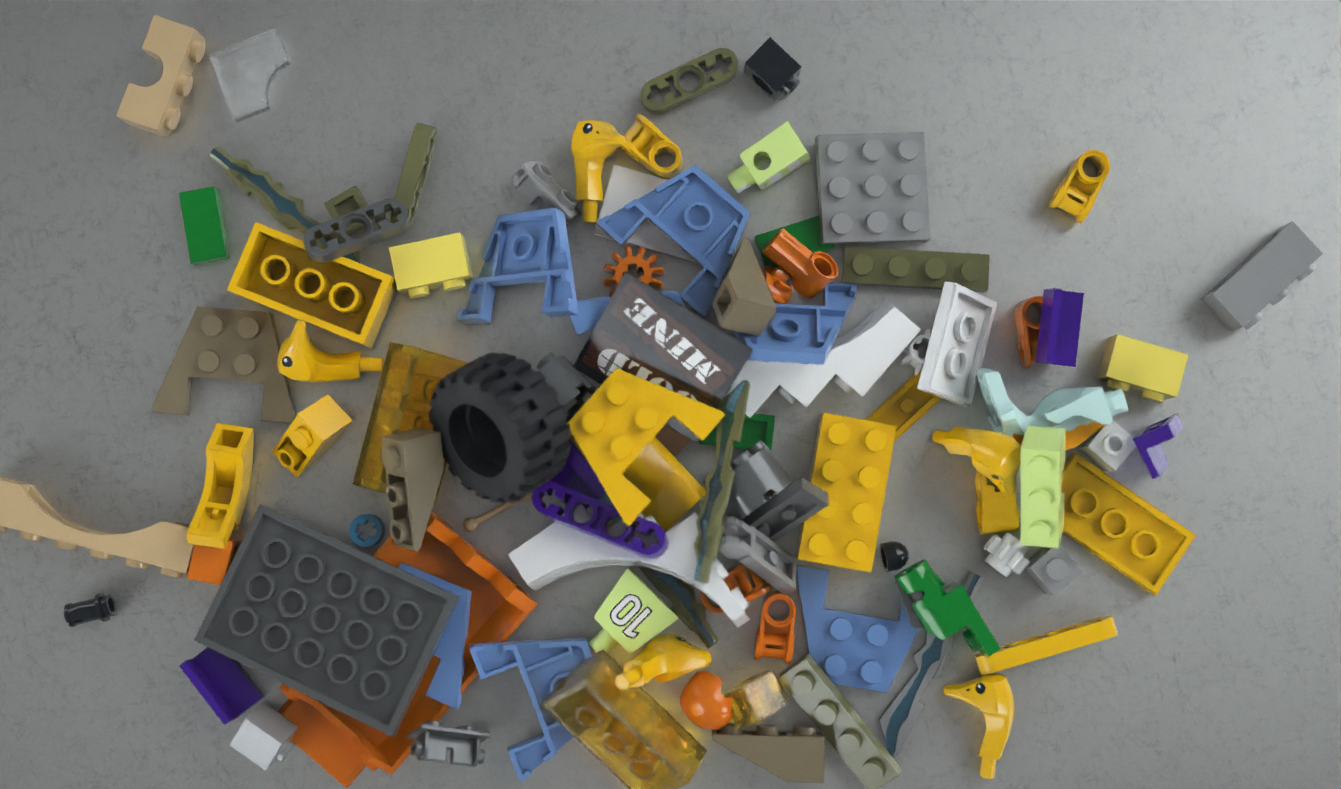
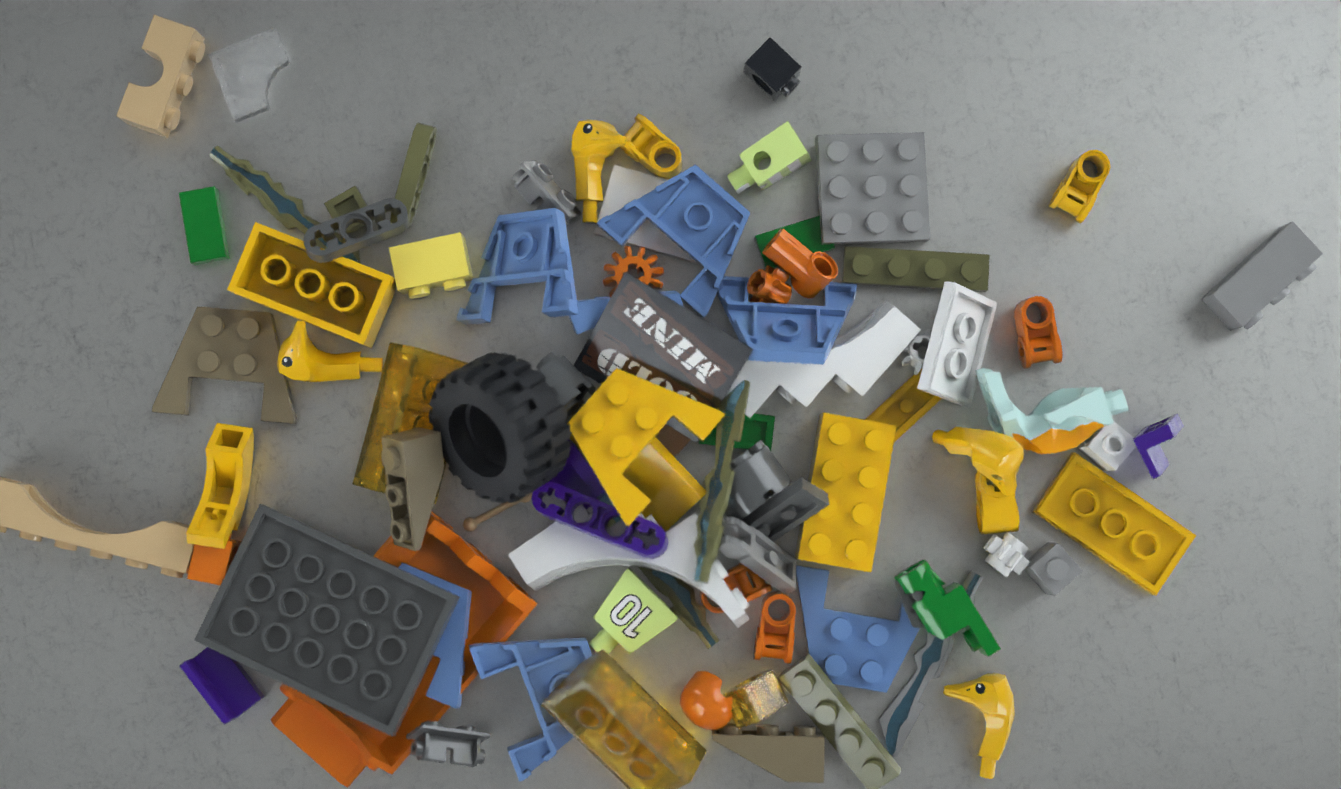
black pin [64,593,116,627] -> none
light grey brick [230,702,298,770] -> none
yellow slope [272,394,353,478] -> none
dark azure bush [349,514,385,547] -> none
yellow animal [616,634,712,689] -> none
olive beam [641,48,738,115] -> none
dark tan slope [712,238,777,336] -> none
black hinge [880,541,909,572] -> none
yellow beam [975,615,1118,674] -> none
yellowish green arch [1021,426,1066,548] -> none
dark purple panel [1035,288,1084,367] -> none
light yellow brick [1097,334,1189,403] -> none

